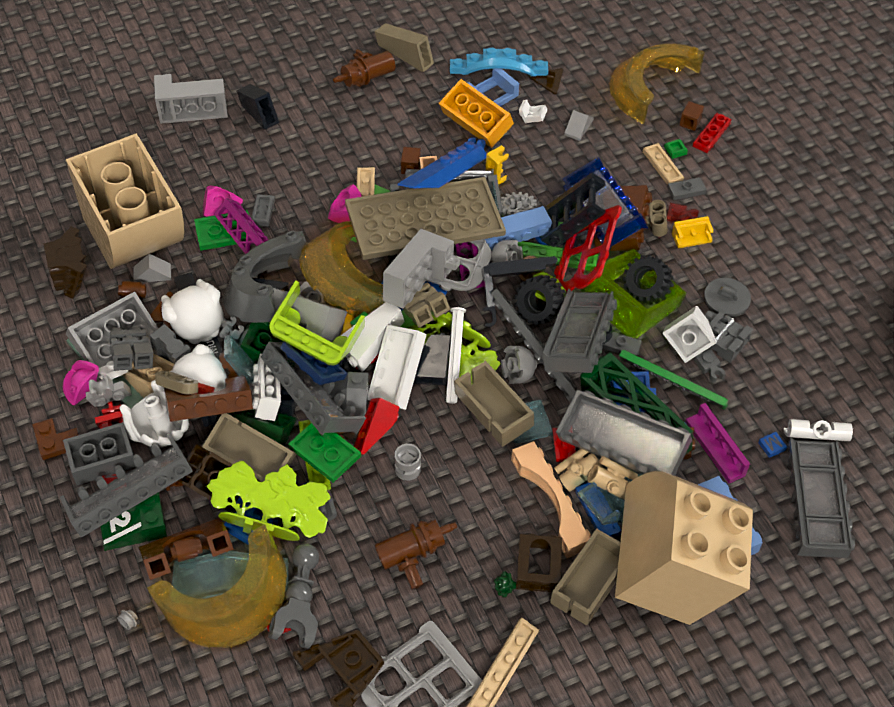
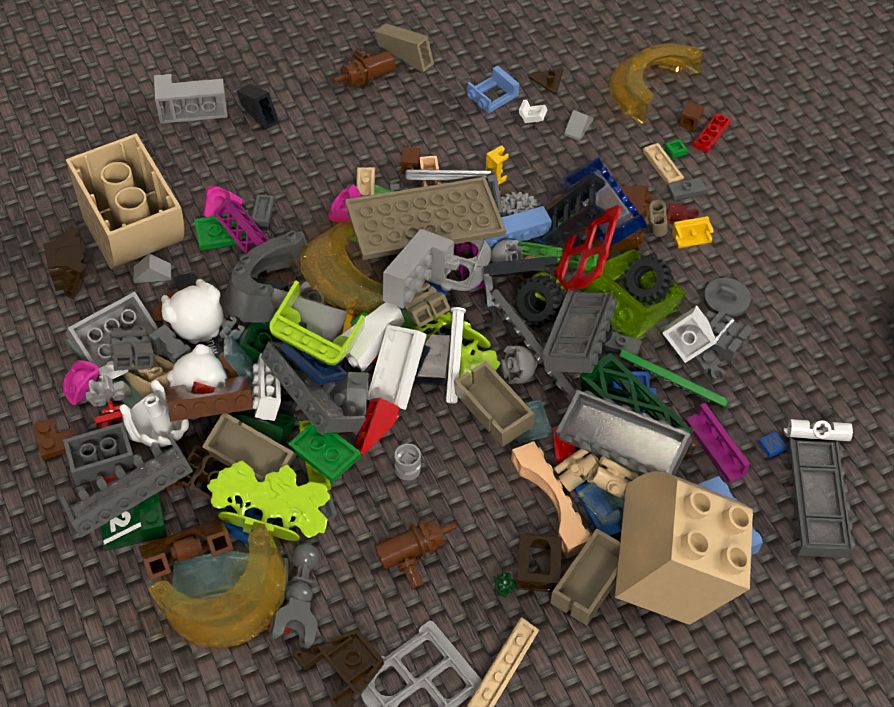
light grey plate [117,610,138,630] -> none
reddish brown brick [118,281,146,300] -> none
dark tan beam [155,371,198,394] -> none
blue hinge [398,137,487,188] -> none
light orange brick [439,79,514,148] -> none
dark azure piece [450,48,548,76] -> none

